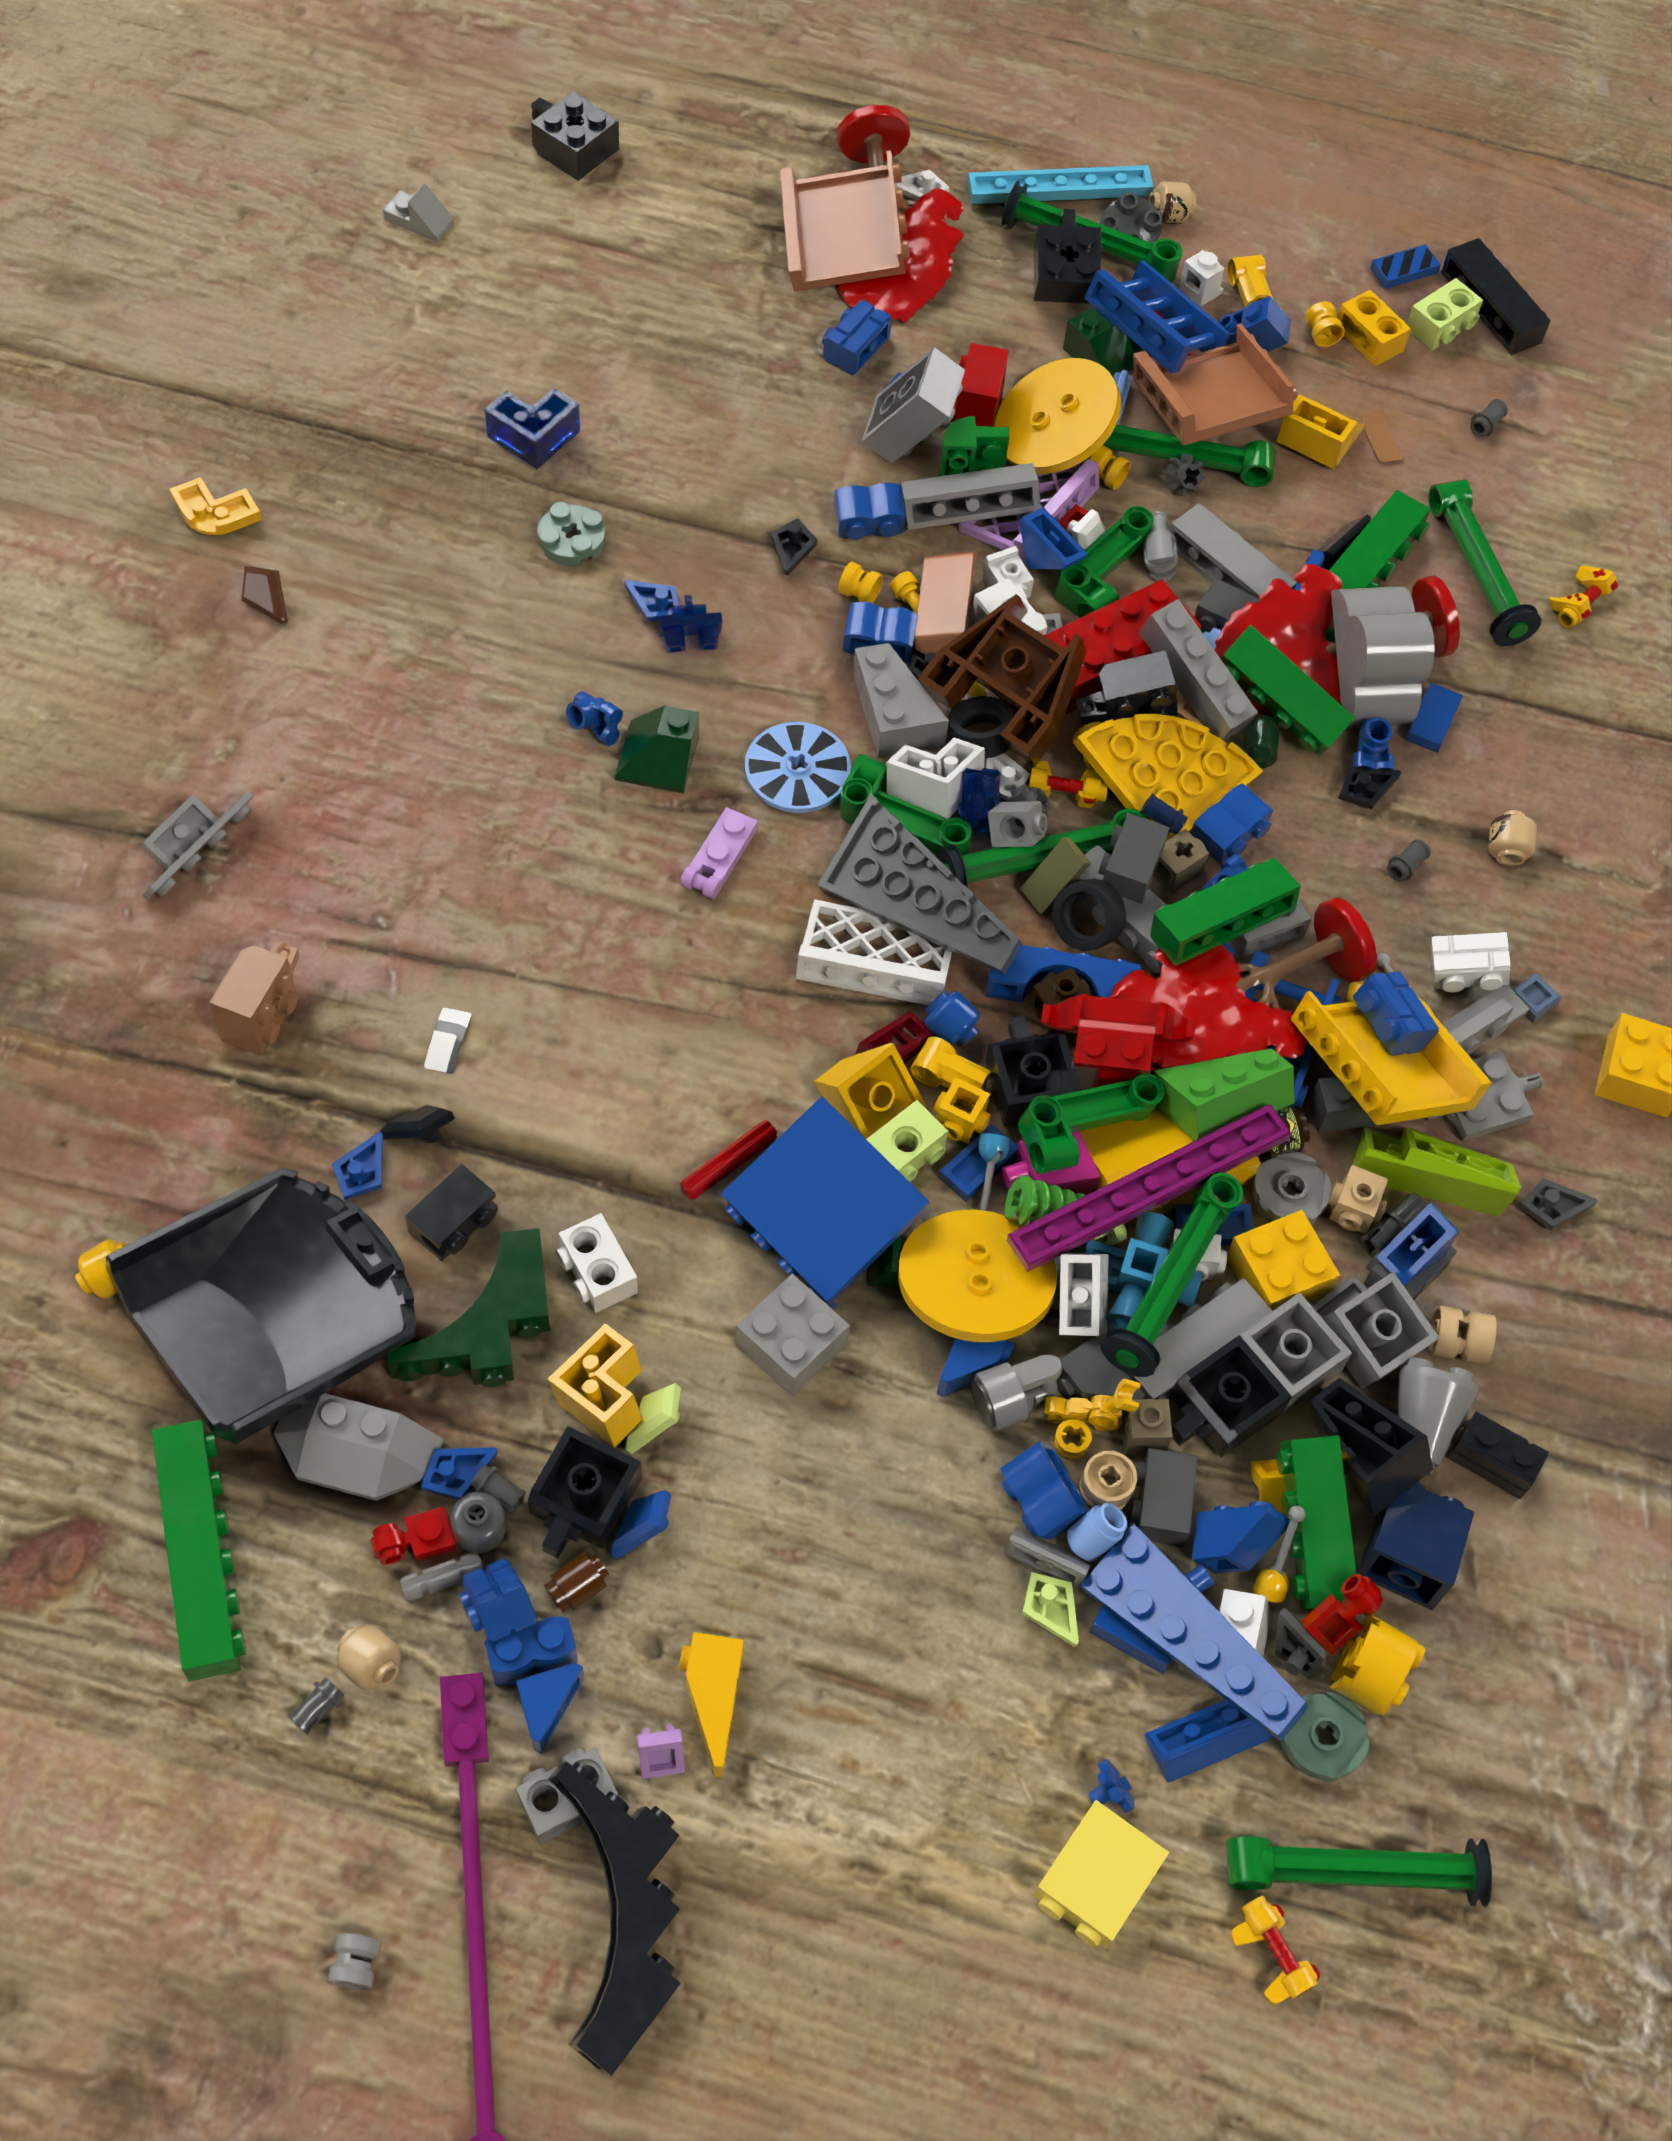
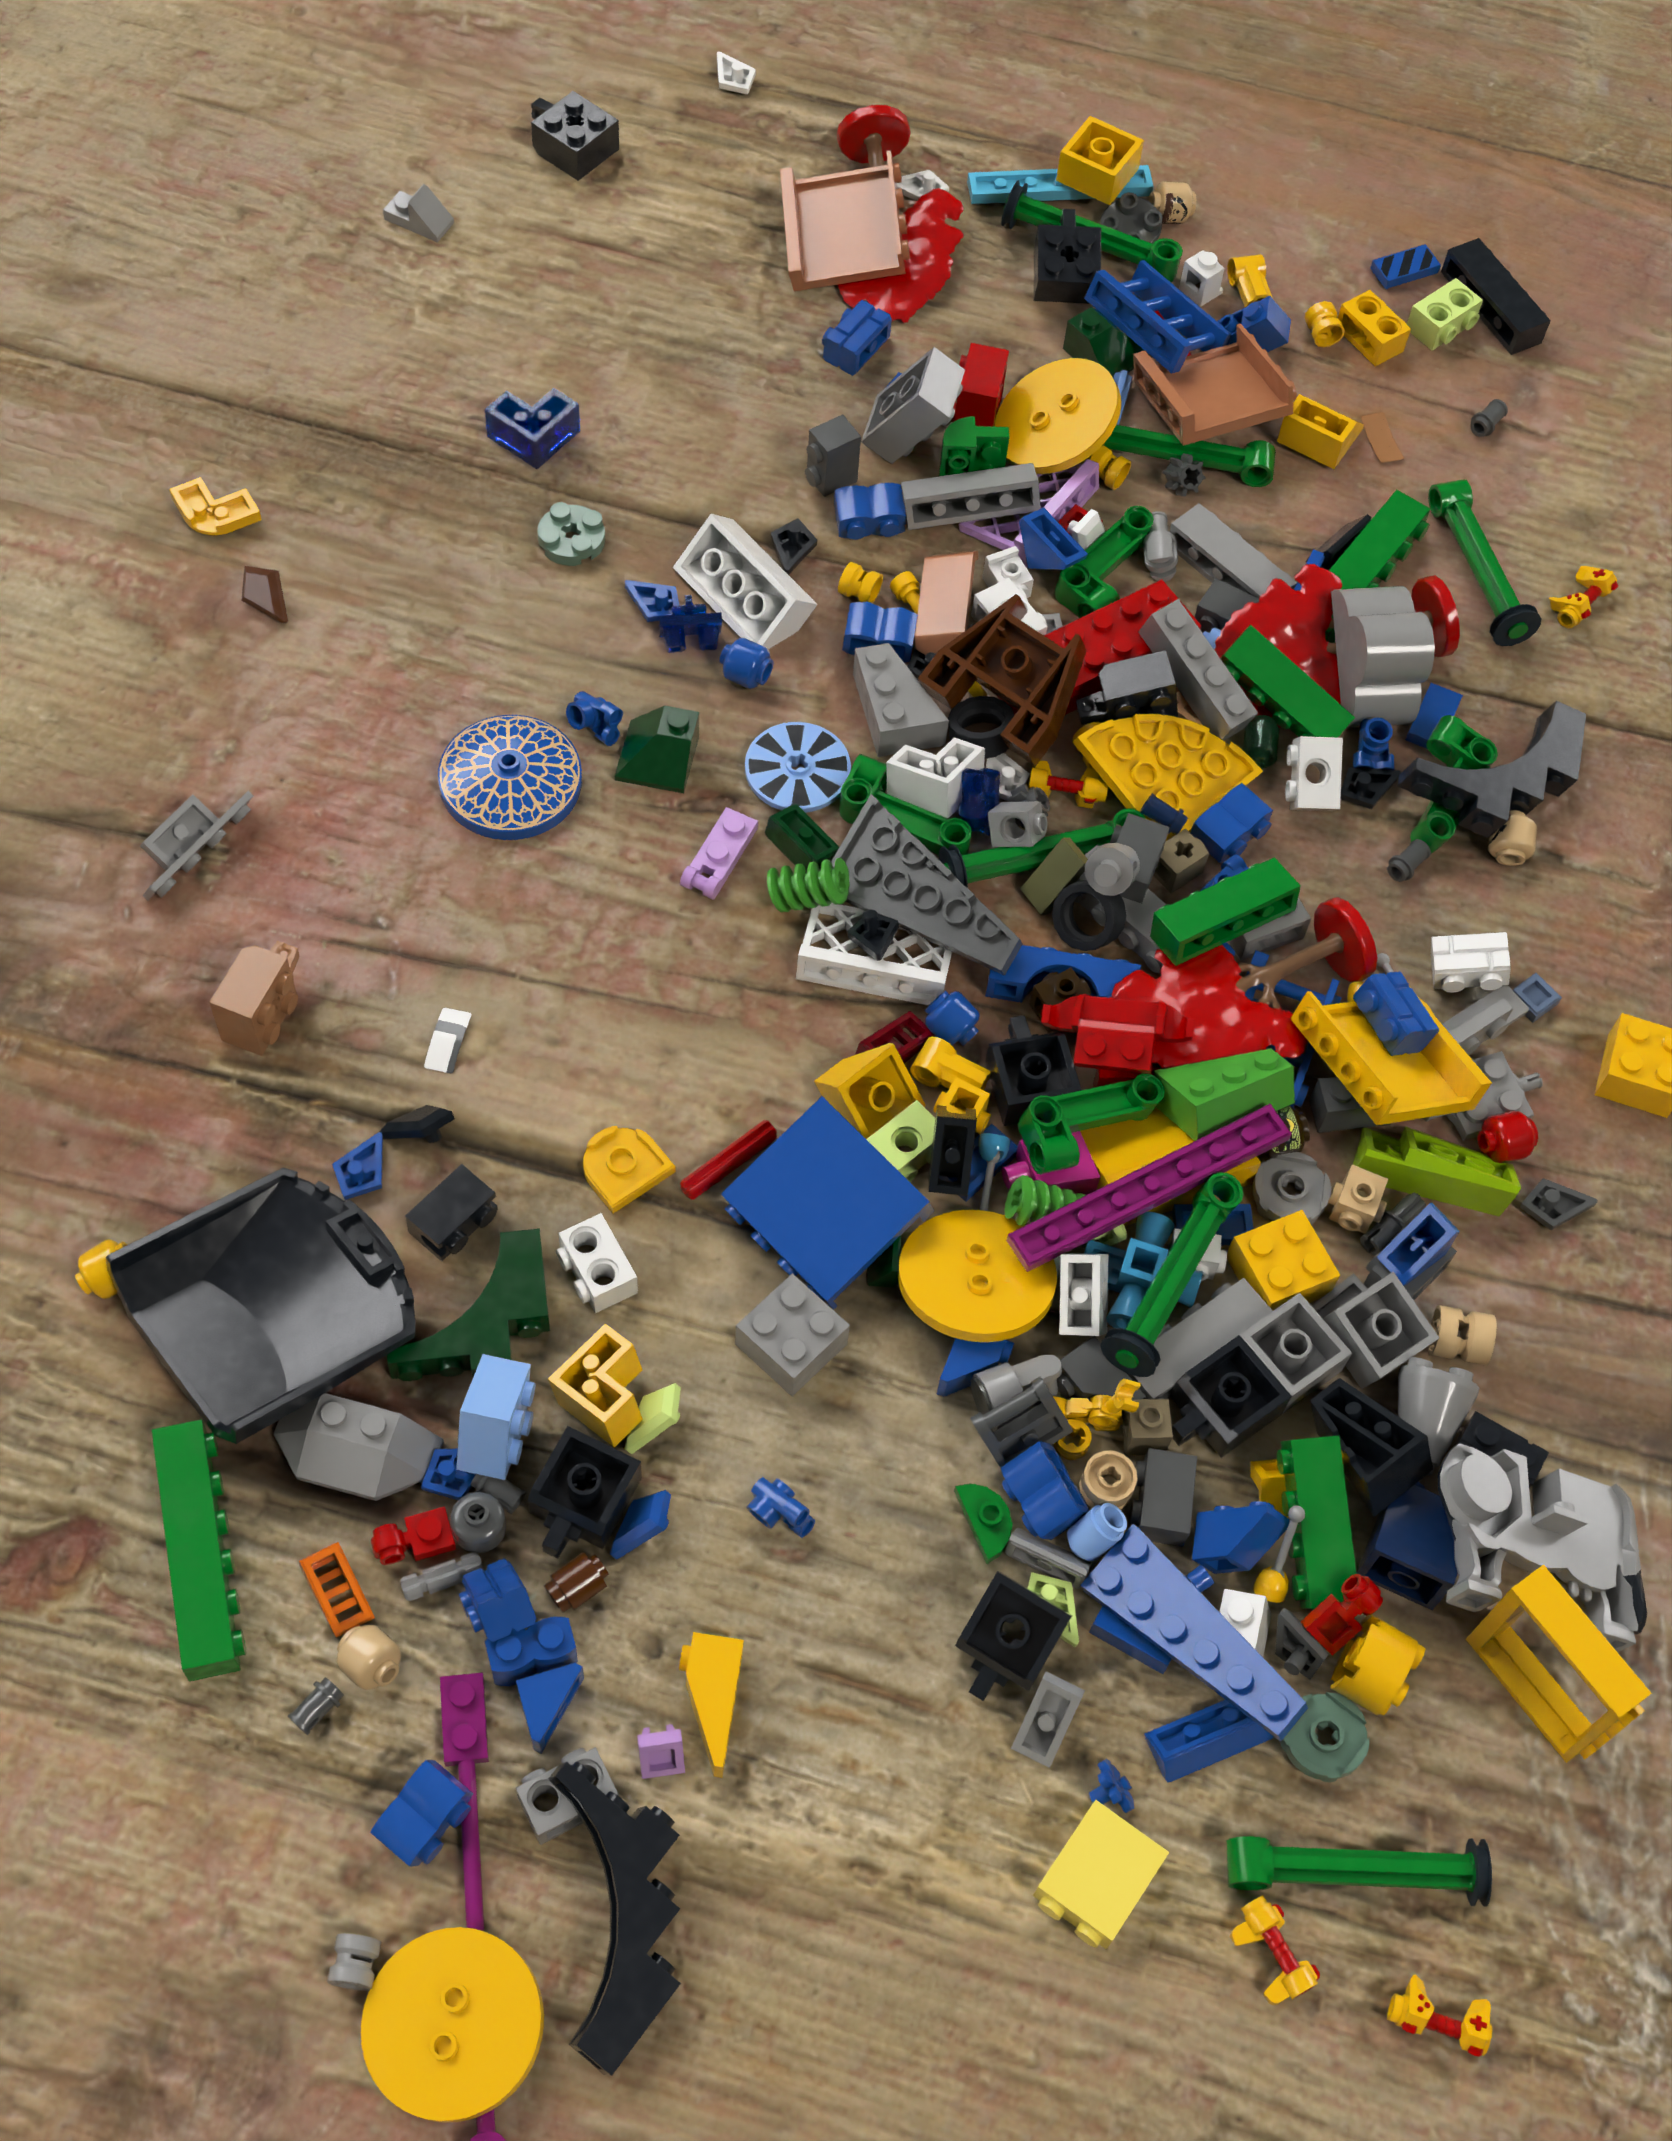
none -> orange slope [299,1542,375,1638]
none -> yellow plate [361,1927,544,2123]
none -> blue brick [370,1760,474,1867]
none -> blue dish [438,715,582,840]
none -> light blue brick [456,1354,536,1480]
none -> yellow tile [583,1126,676,1214]
none -> white slope [673,514,818,649]
none -> white piece [717,52,756,94]
none -> blue head [719,638,774,689]
none -> blue plate [746,1477,815,1538]
none -> dark green slope [765,803,839,871]
none -> bright green piece [767,858,850,912]
none -> dark grey brick [805,414,861,497]
none -> black piece [847,910,899,961]
none -> black brick [928,1105,977,1196]
none -> green plate [954,1483,1013,1564]
none -> black hinge [955,1571,1073,1701]
none -> dark grey plate [970,1376,1074,1468]
none -> light grey slope [1011,1672,1085,1768]
none -> yellow brick [1056,116,1144,205]
none -> light grey piece [1085,843,1140,896]
none -> white brick [1285,736,1343,811]
none -> yellow piece [1387,1974,1492,2057]
none -> black arch [1397,701,1586,838]
none -> green piece [1410,715,1498,854]
none -> light grey animal [1437,1443,1647,1652]
none -> yellow window [1466,1564,1652,1763]
none -> red head [1477,1111,1538,1163]

